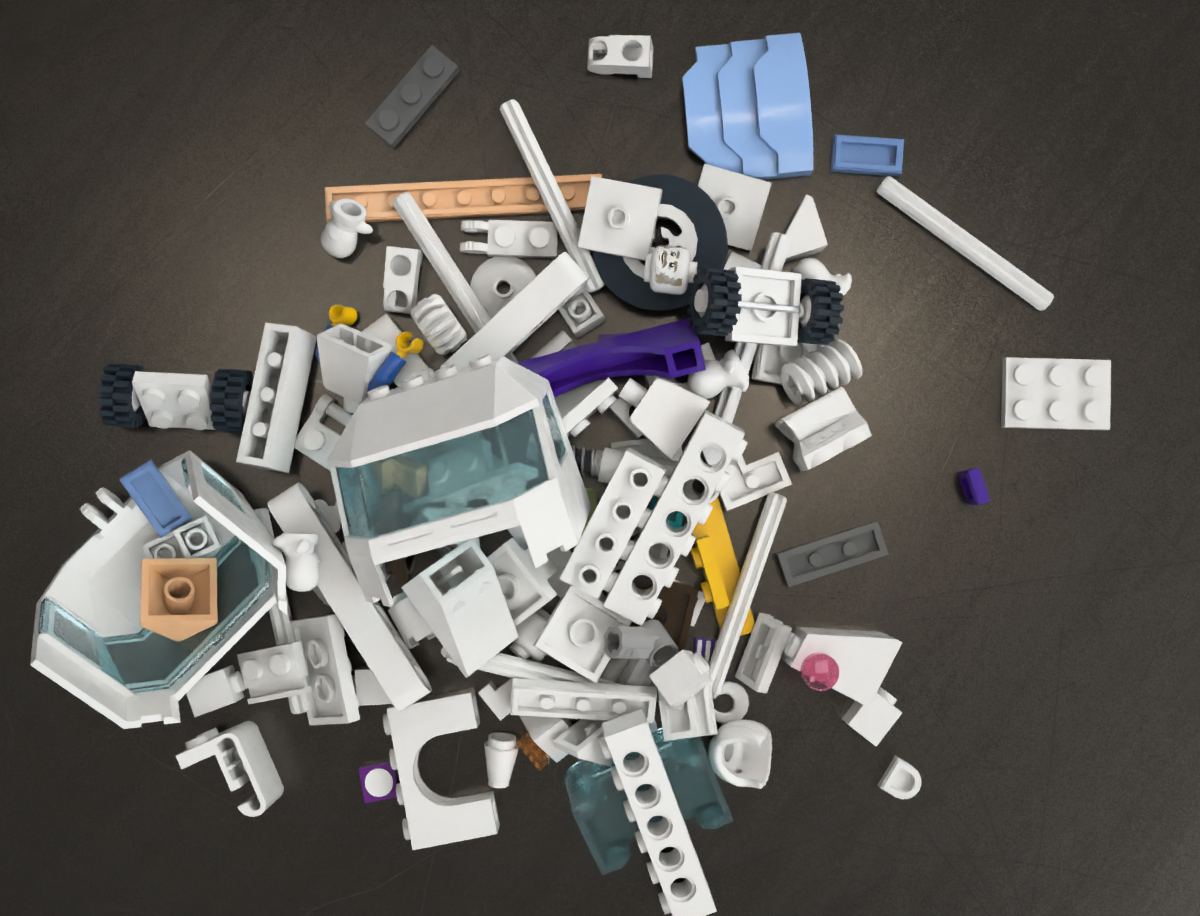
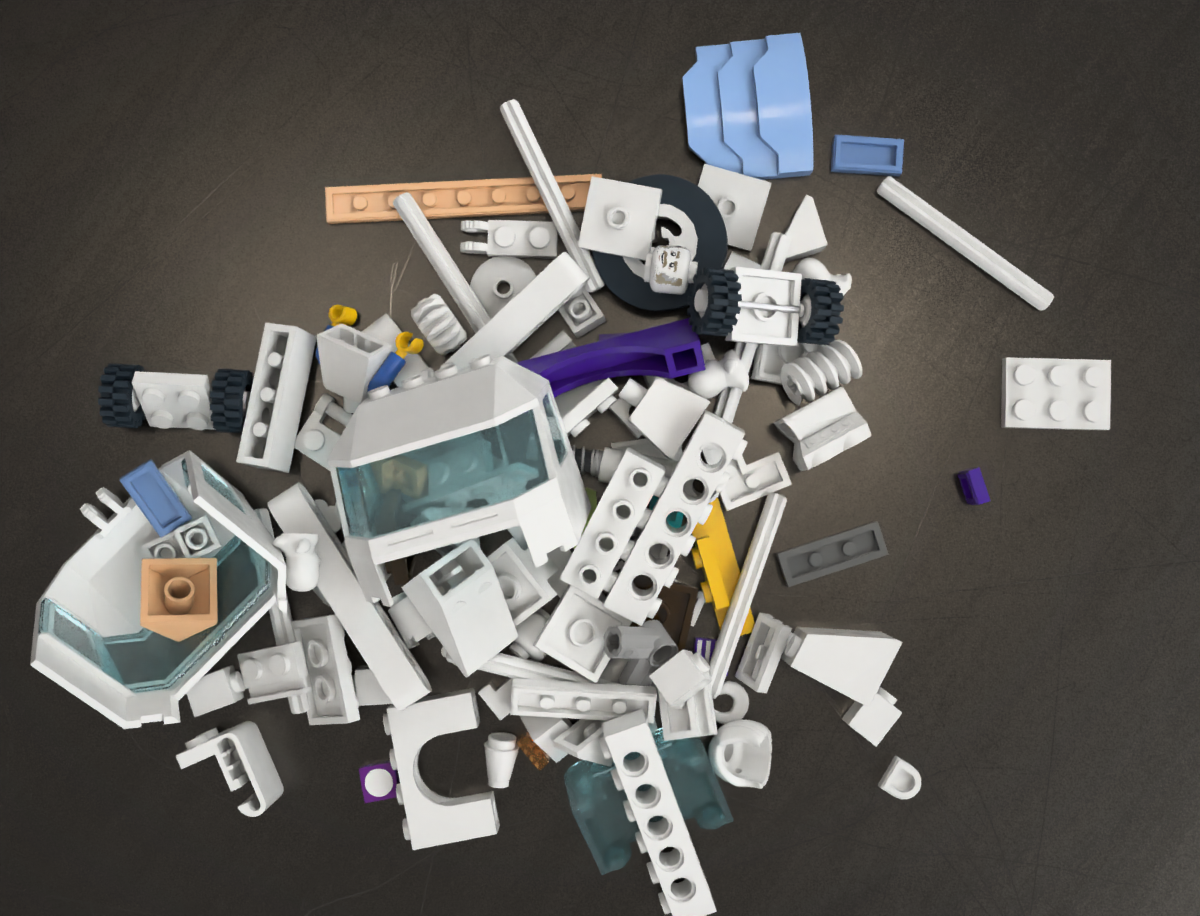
white animal [320,199,373,258] -> none
dark grey plate [365,45,460,149] -> none
white leg [383,246,424,314] -> none
white leg [587,35,654,78] -> none
clear pink tile [800,652,839,691] -> none

